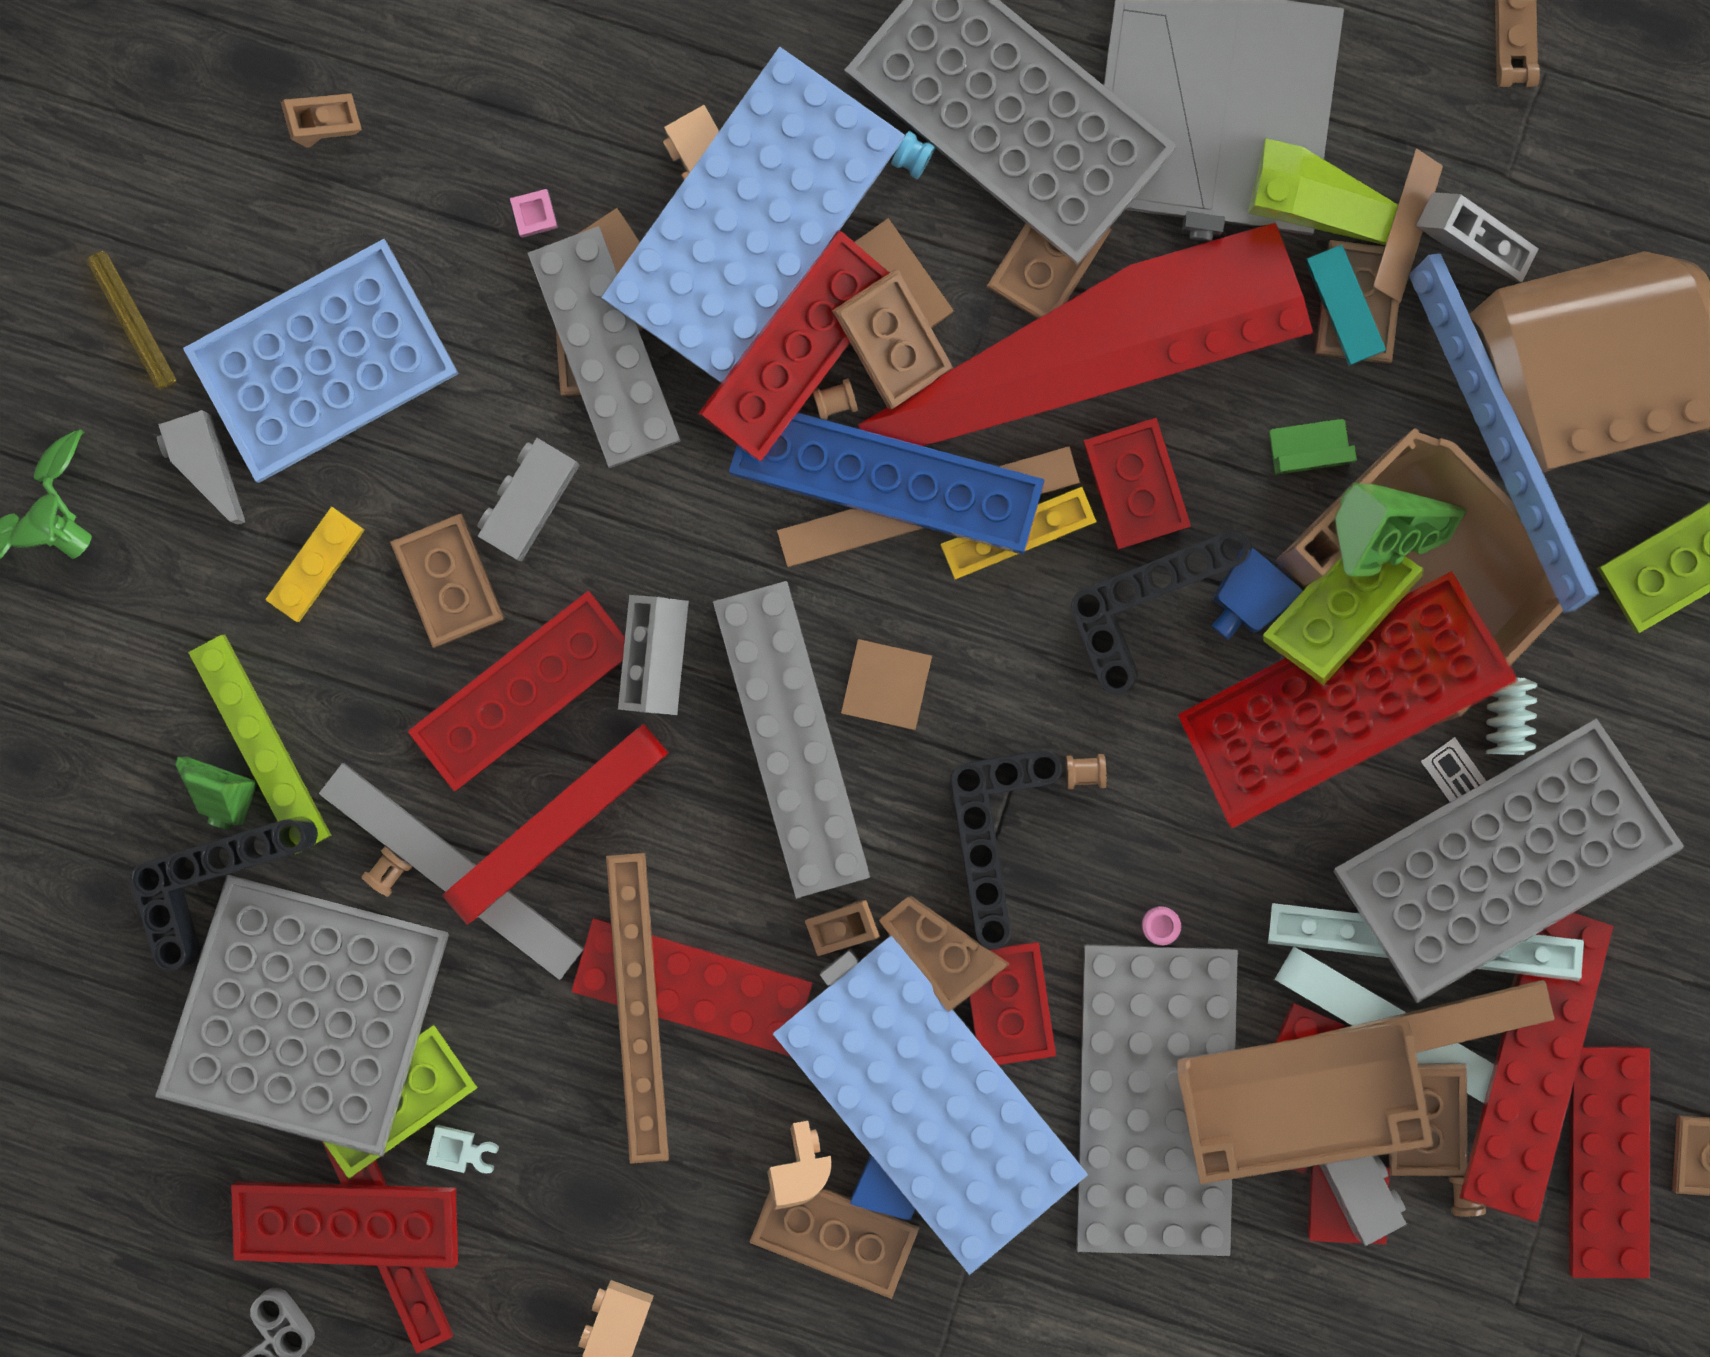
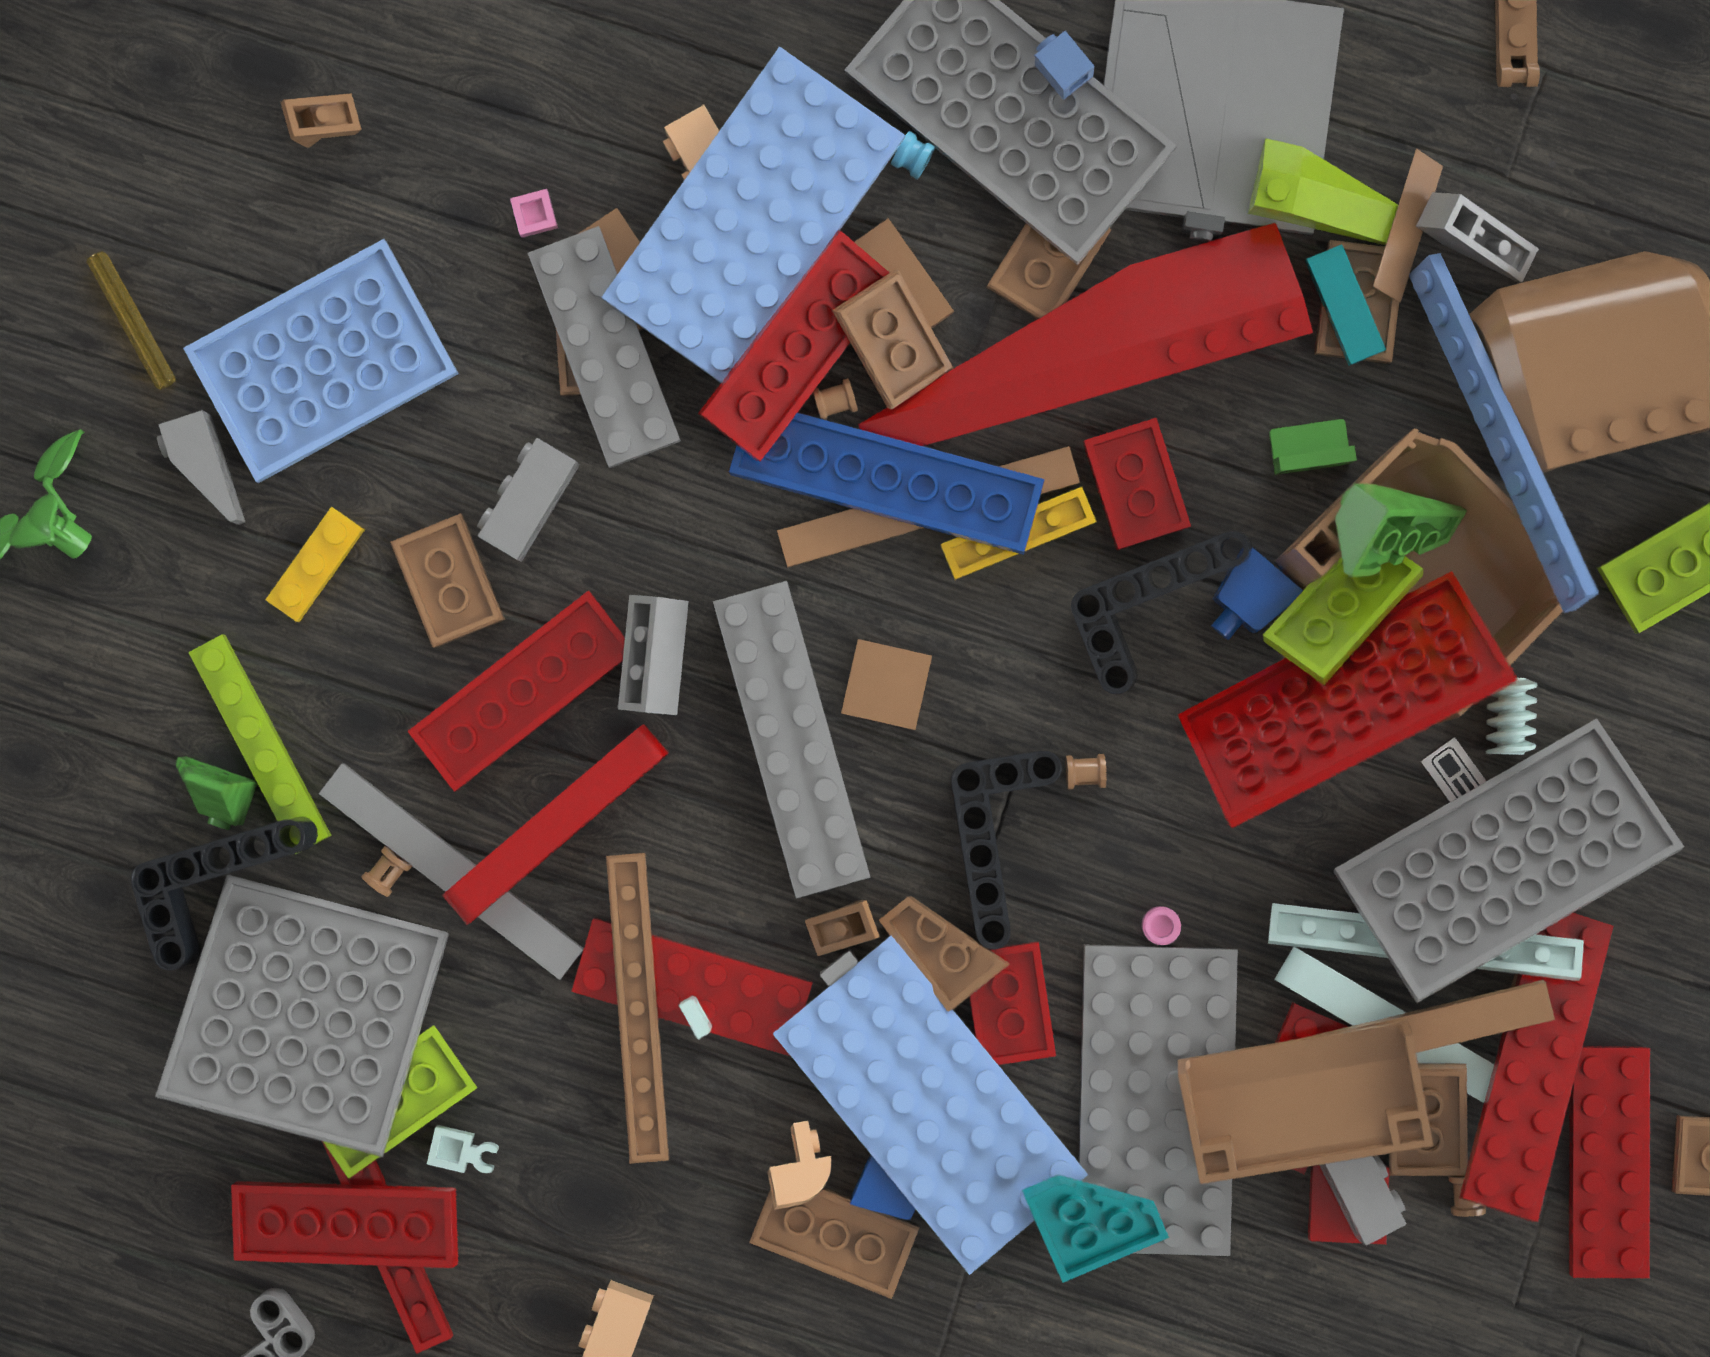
none -> light aqua tile [679,995,712,1039]
none -> teal plate [1022,1175,1169,1282]
none -> medium blue brick [1035,31,1094,100]

